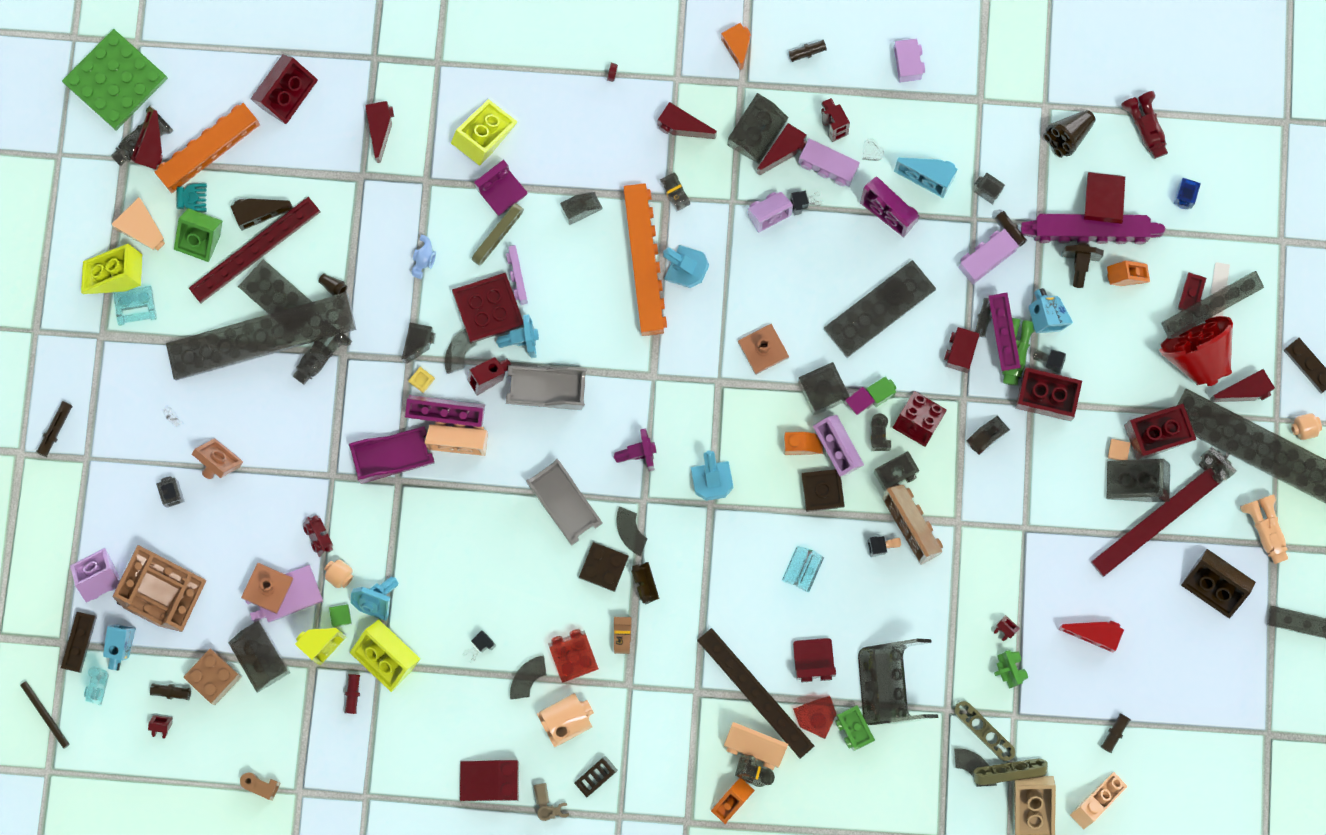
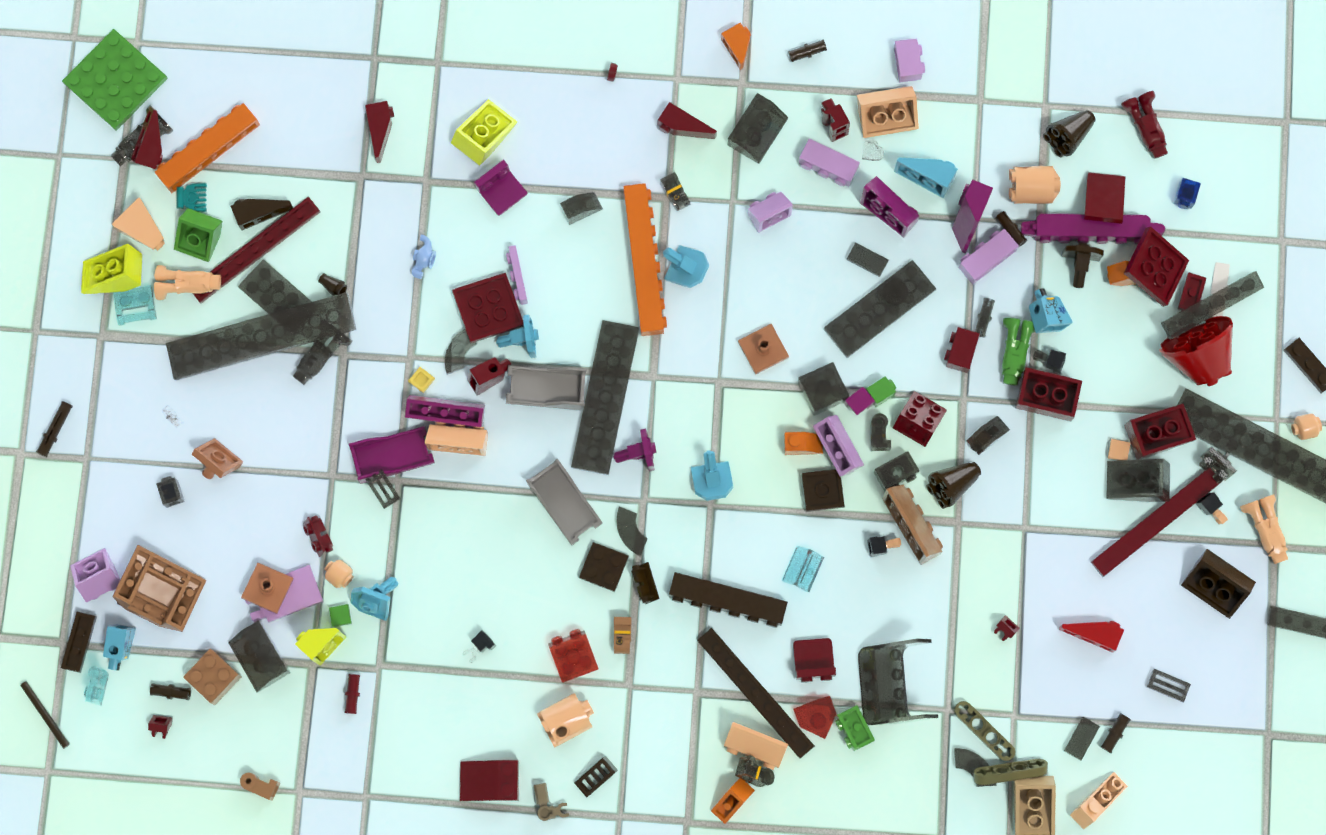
dark red slope [250,54,318,124] -> none
neon yellow slope [349,619,420,692] -> none
clear smoke slope [402,322,436,364] -> none
olive beam [471,203,524,266] -> none
clear smoke tile [510,655,547,700] -> none
dark red slope [757,123,807,175] -> none
black piece [790,190,823,216] -> none
clear smoke brick [974,172,1005,205] -> none
magenta piece [988,292,1021,371] -> none
bright green hips [994,650,1028,689] -> none
dark red slope [1210,368,1275,402] -> none
none -> light nougat piece [154,265,221,300]
none -> clear smoke tile [365,469,400,509]
none -> clear smoke plate [571,320,640,476]
none -> dark brown brick [669,572,788,628]
none -> clear smoke tile [847,242,889,277]
none -> light nougat slope [857,86,919,138]
none -> dark brown cone [926,462,981,509]
none -> magenta wedge [952,179,993,254]
none -> light nougat cylinder [1009,166,1061,204]
none -> clear smoke tile [1064,717,1100,761]
none -> dark red plate [1124,226,1189,307]
none -> clear smoke tile [1147,669,1191,702]
none -> black piece [1195,492,1228,525]

